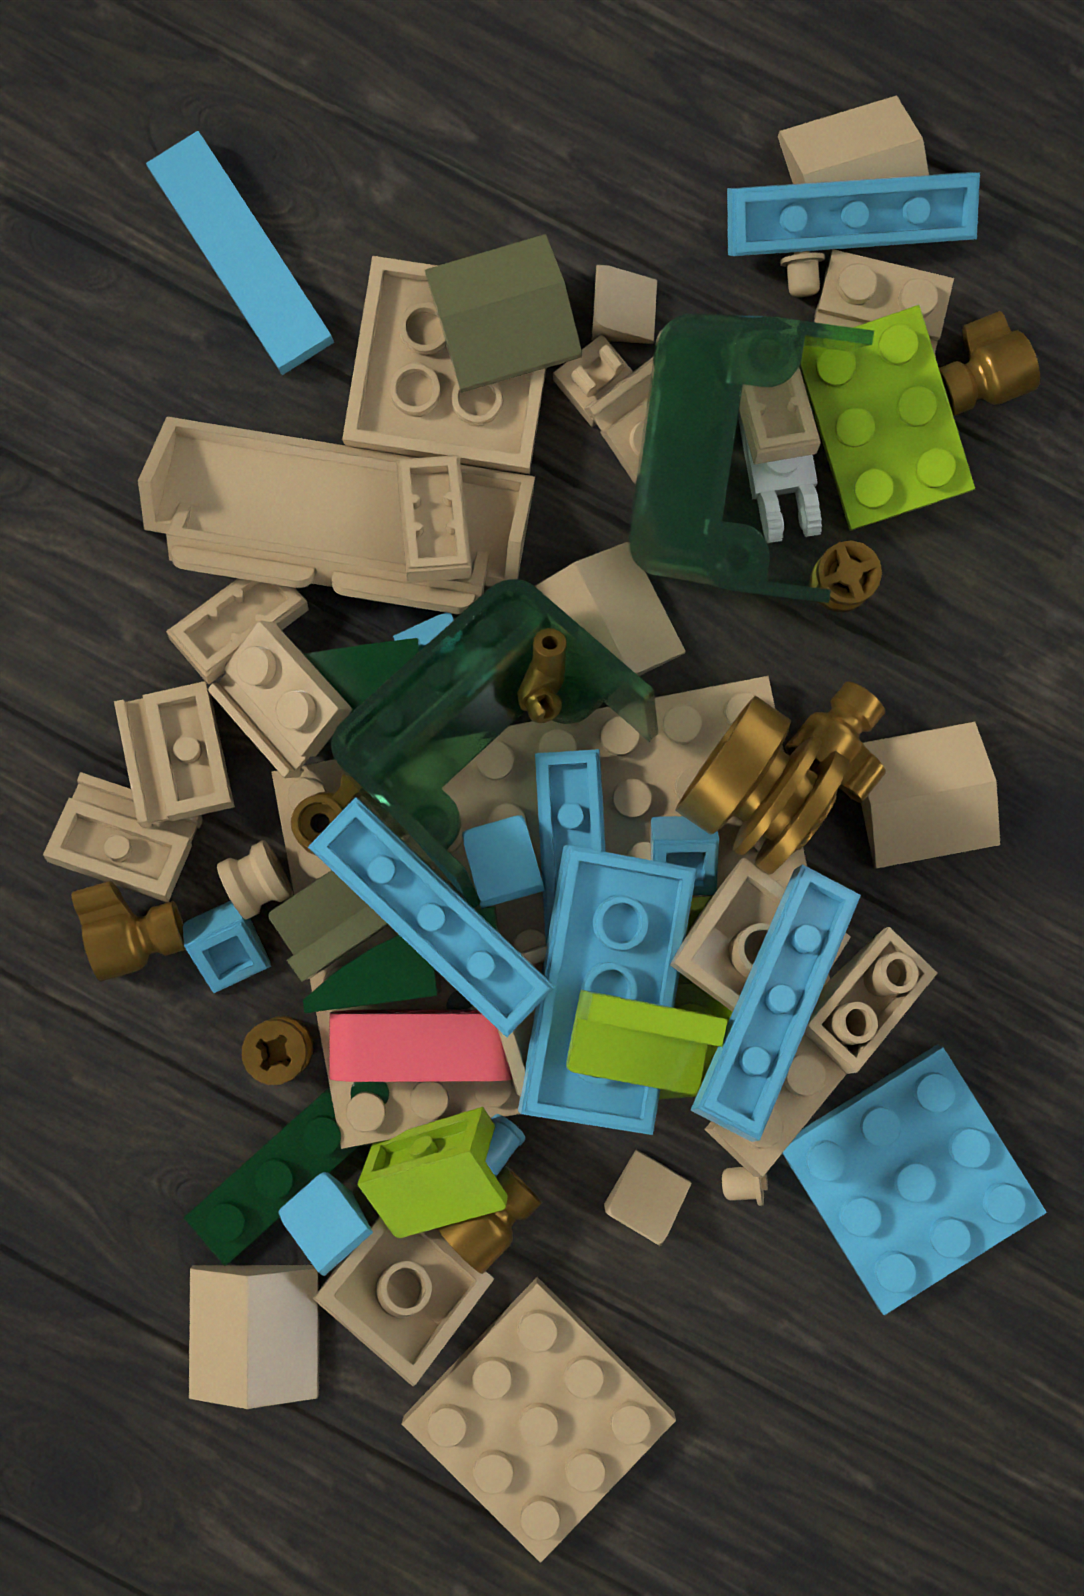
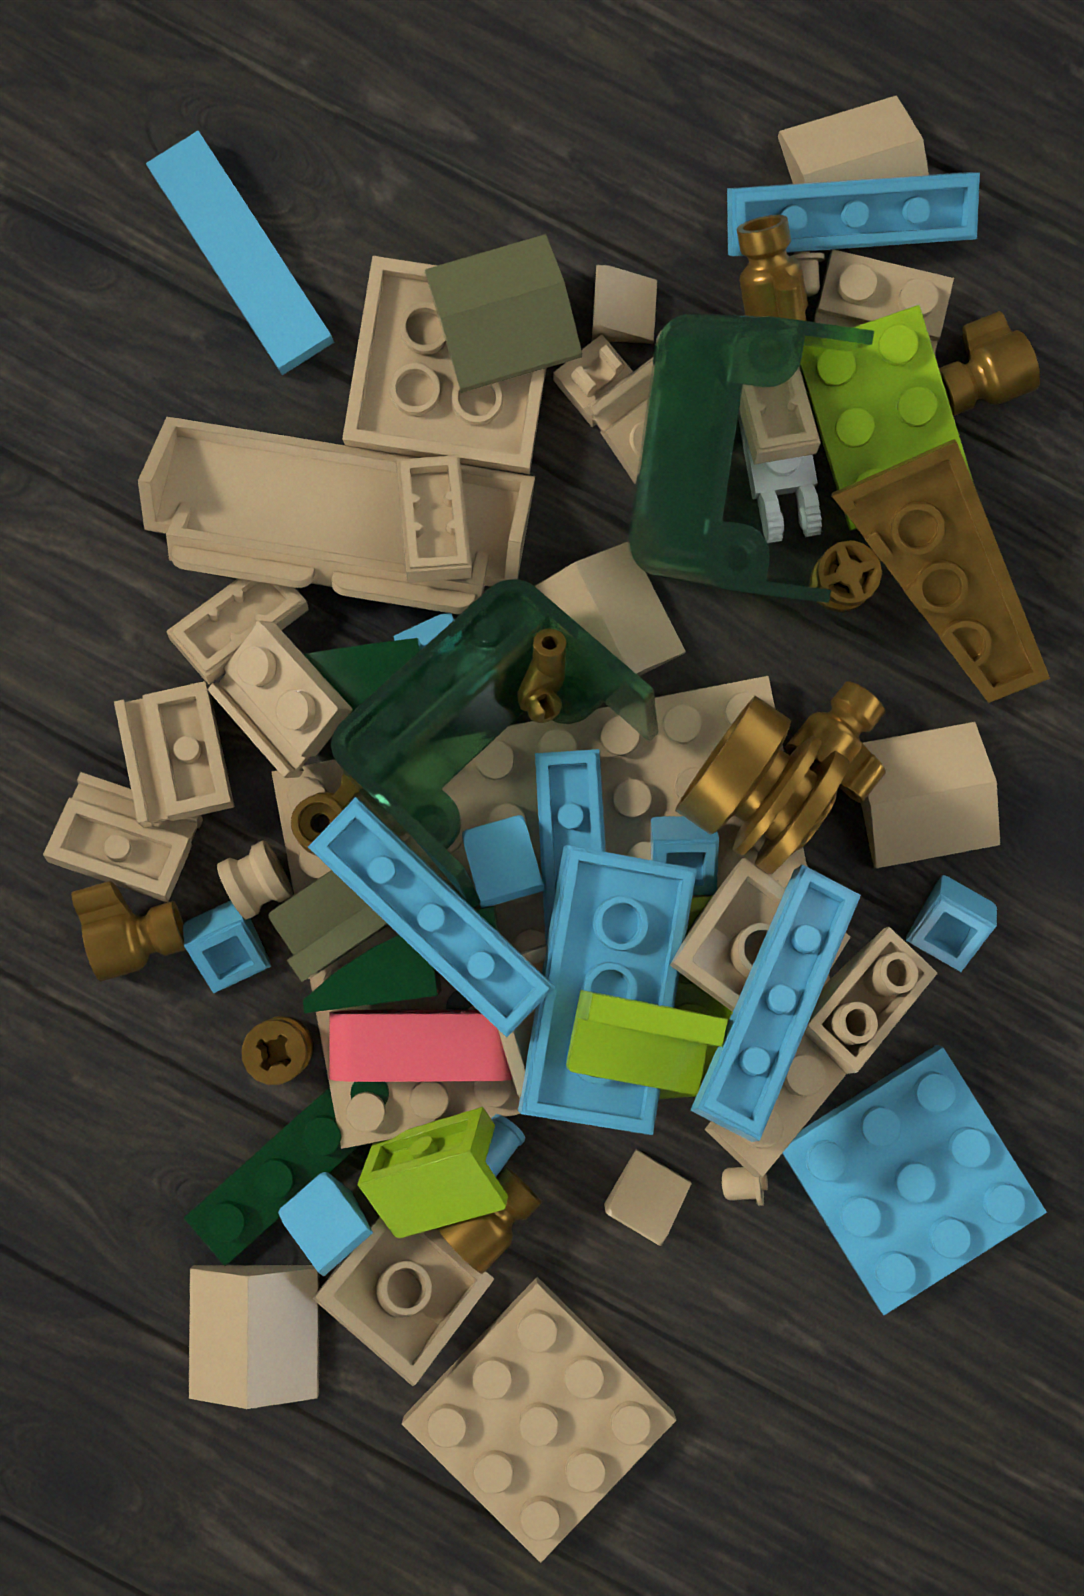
none -> pearl gold piece [737,215,808,329]
none -> pearl gold wing [832,439,1050,703]
none -> medium azure slope [906,875,997,972]

